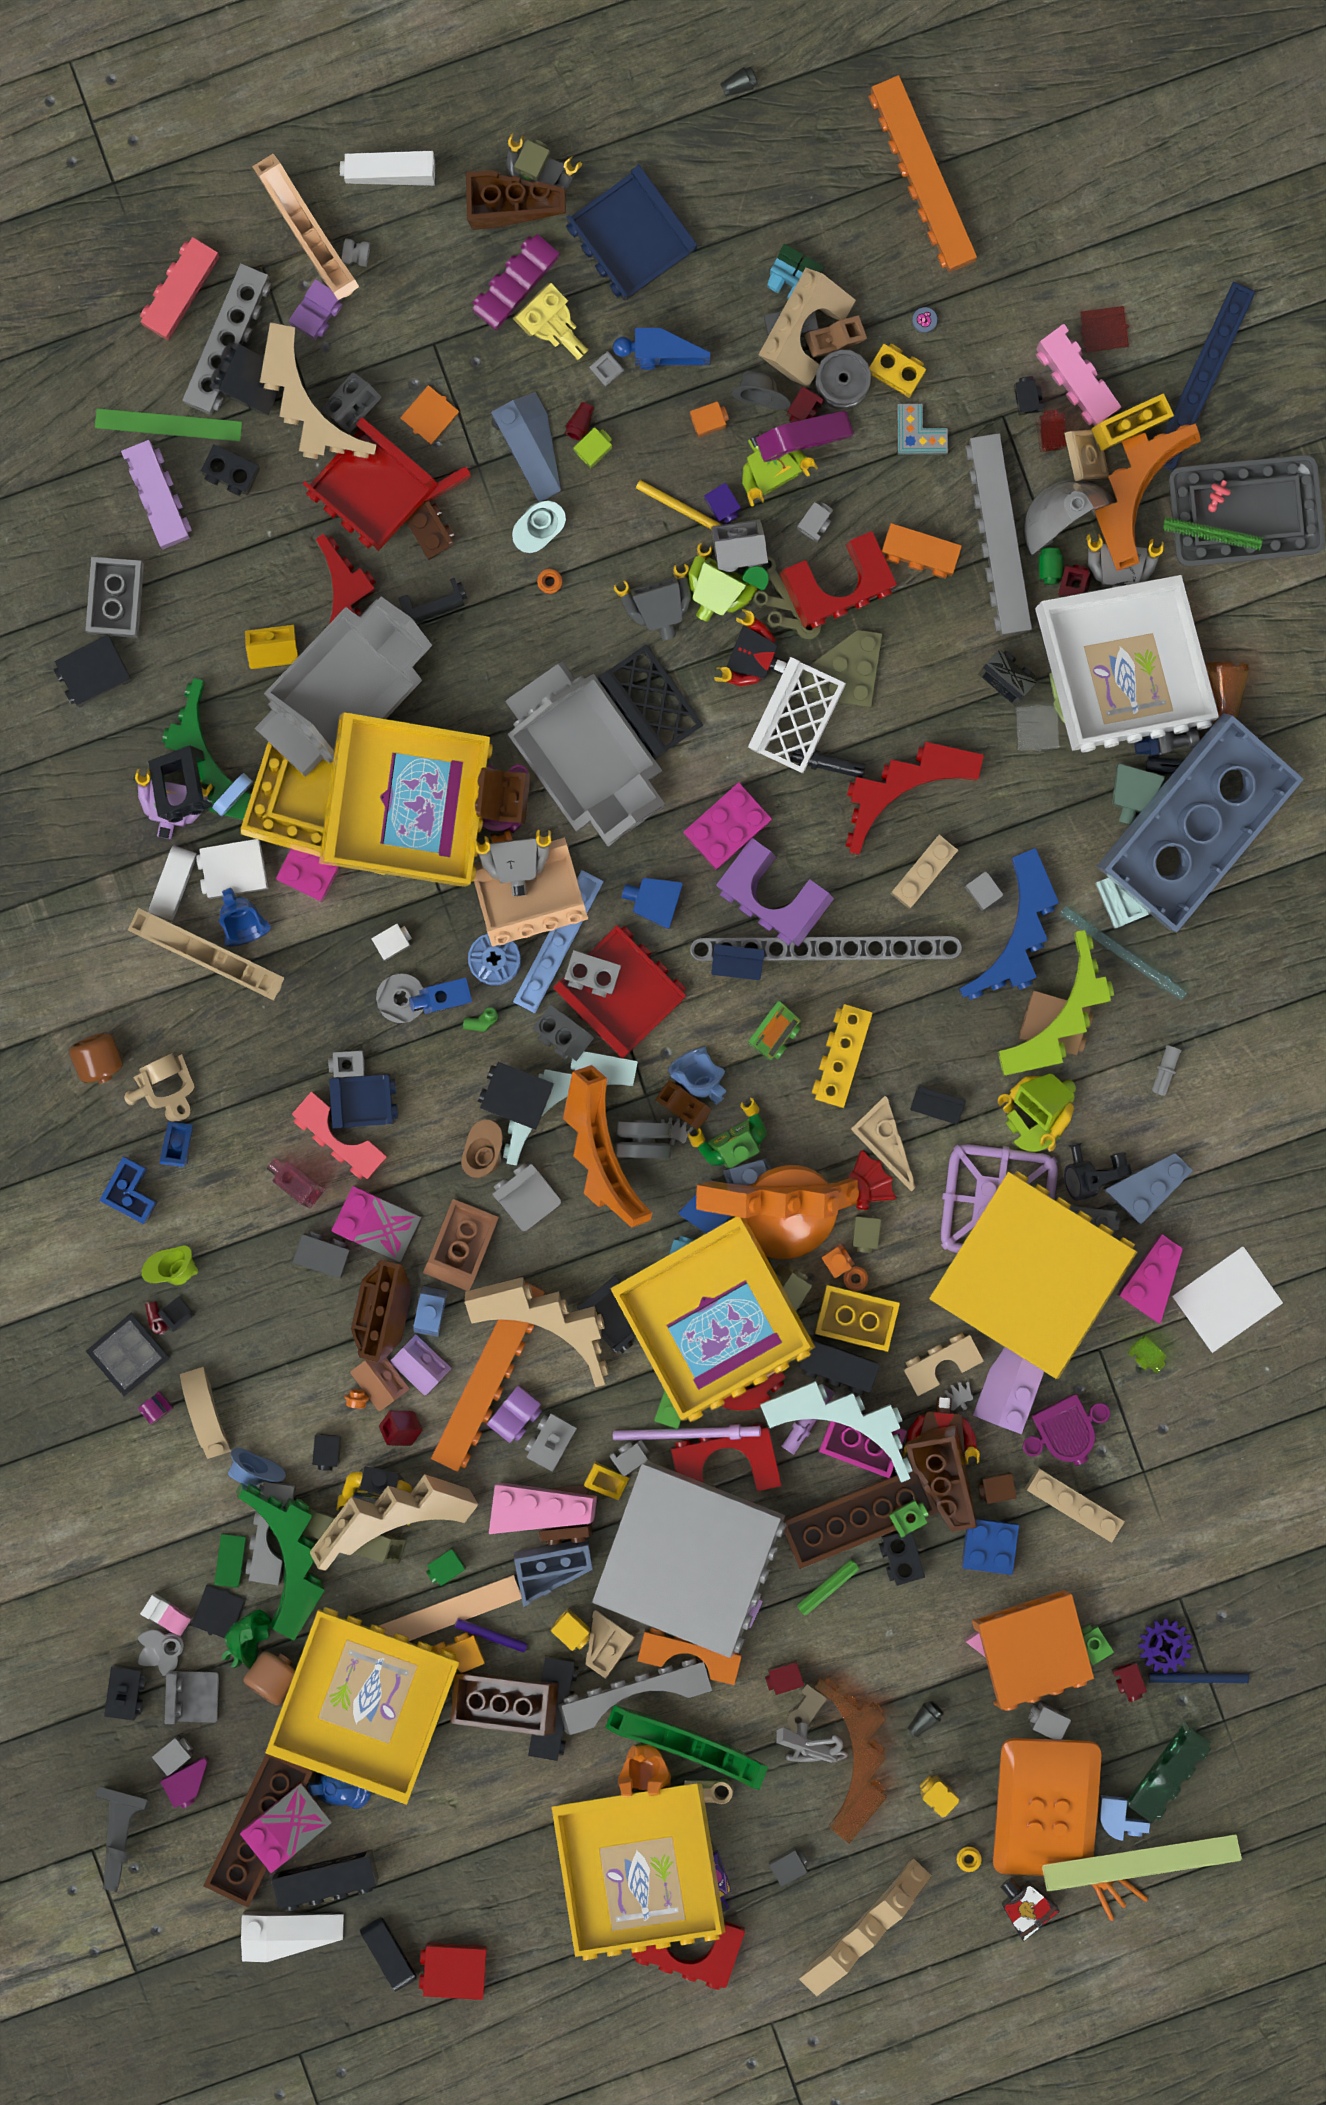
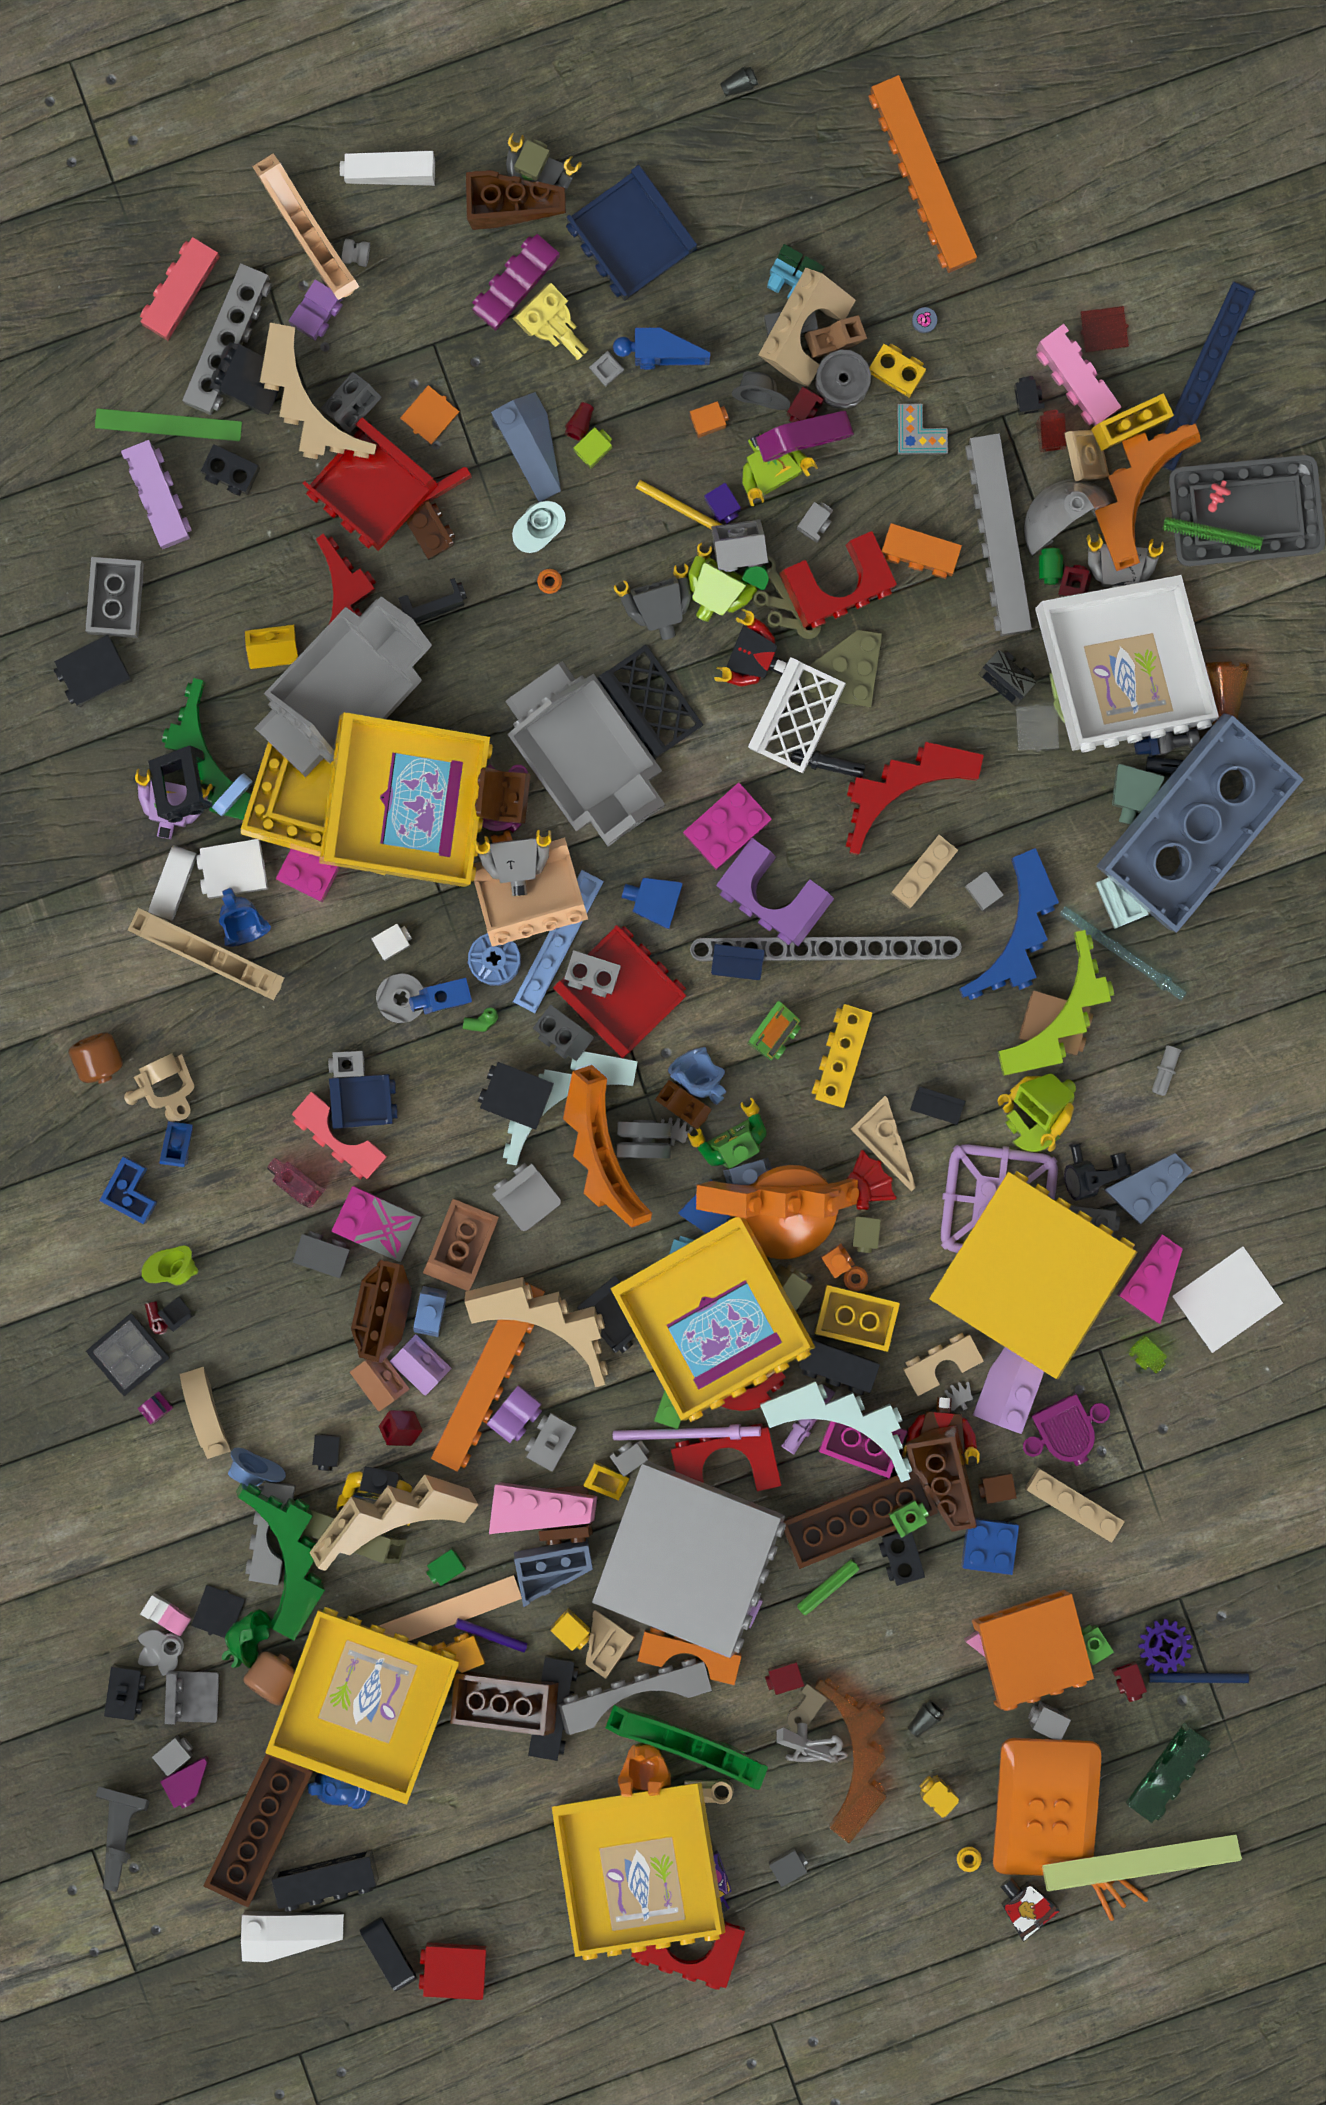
green slope [214,1534,246,1588] -> none
dark pink slope [240,1783,332,1873] -> none
orange plate [344,1389,369,1409] -> none
medium nougat piece [461,1120,503,1178] -> none
tan arch [799,1858,932,1996] -> none
light blue brick [1098,1795,1150,1841] -> none

